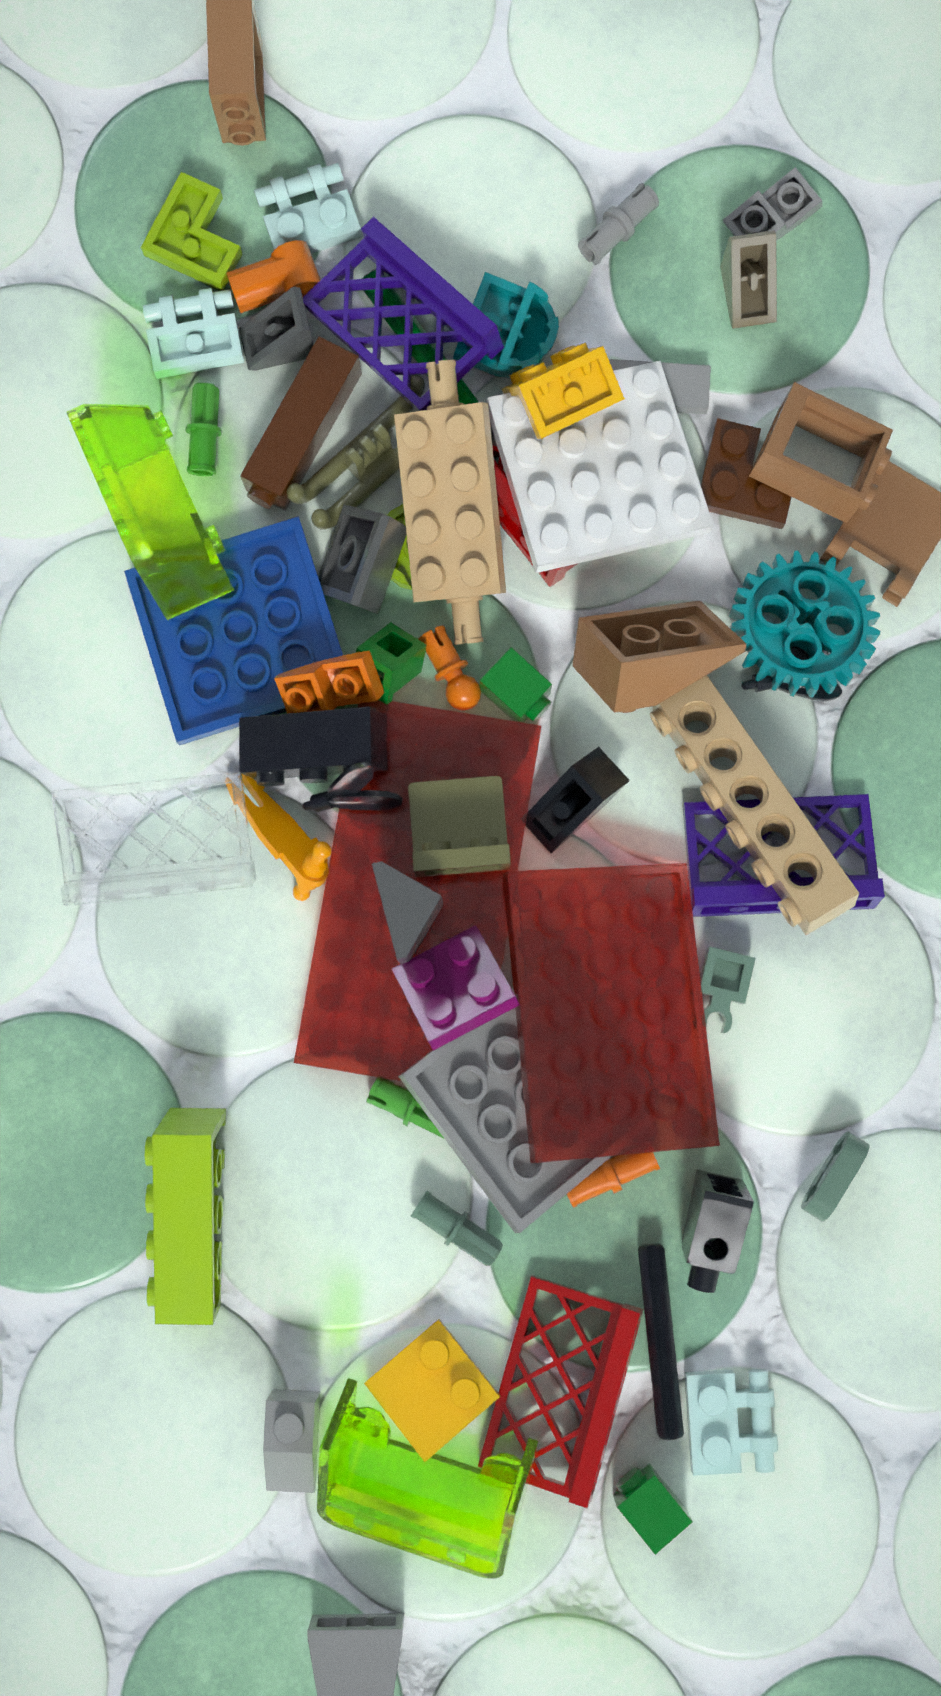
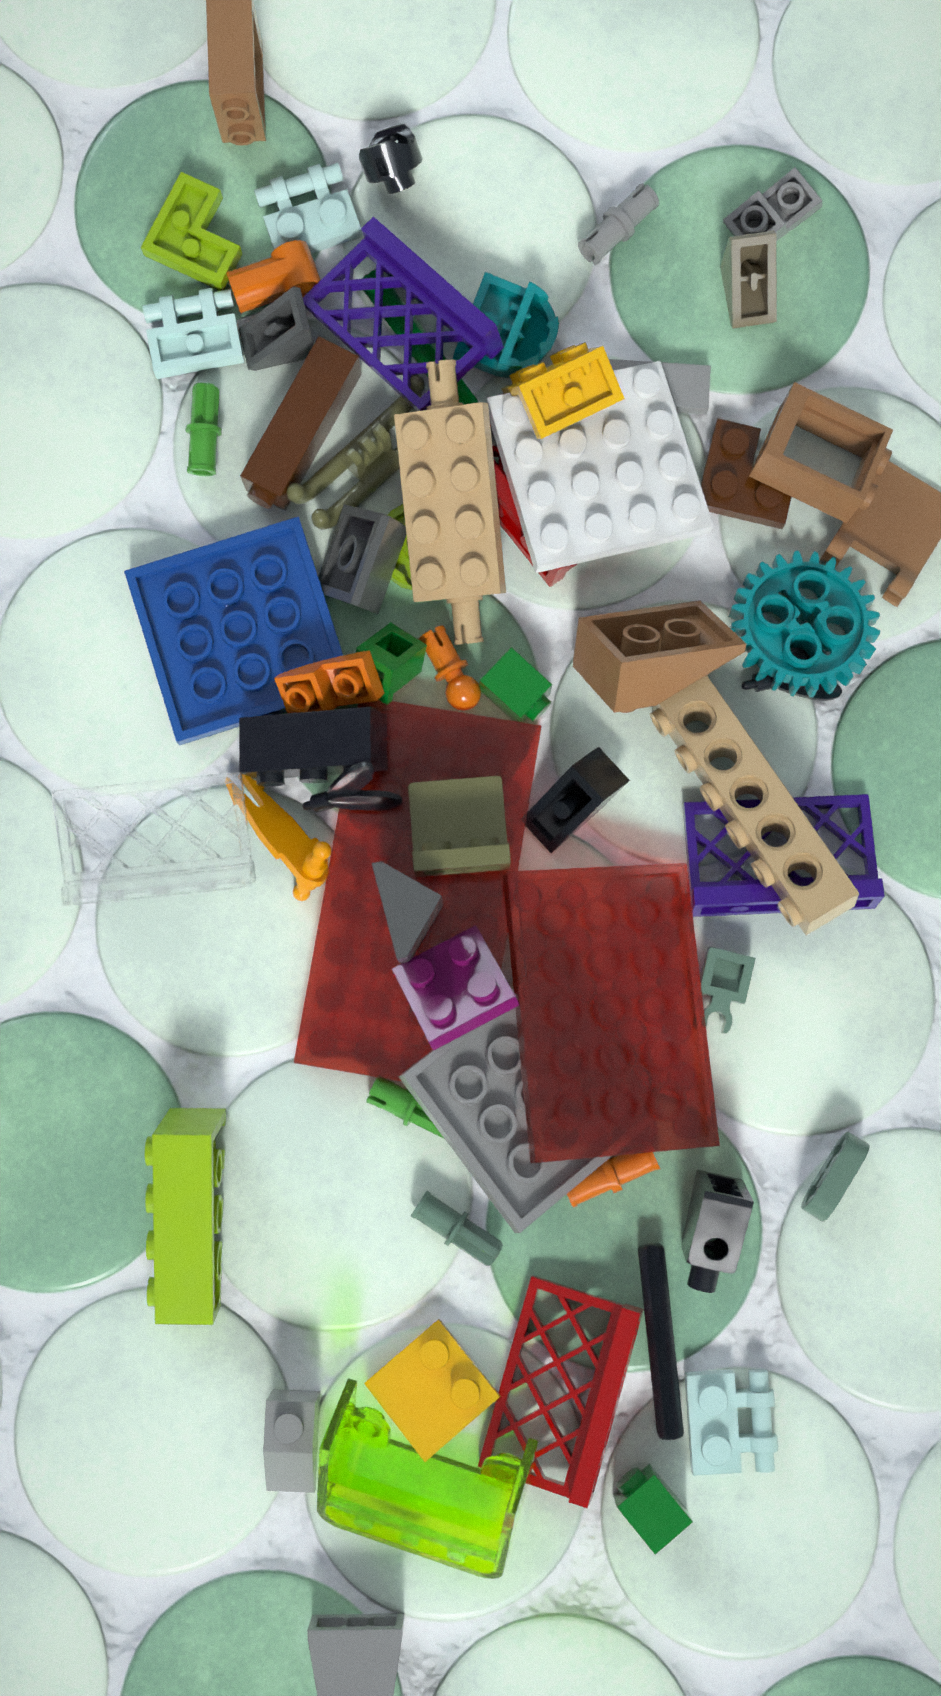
clear neon green windscreen [66,403,234,620] -> none
none -> black piece [359,124,423,194]

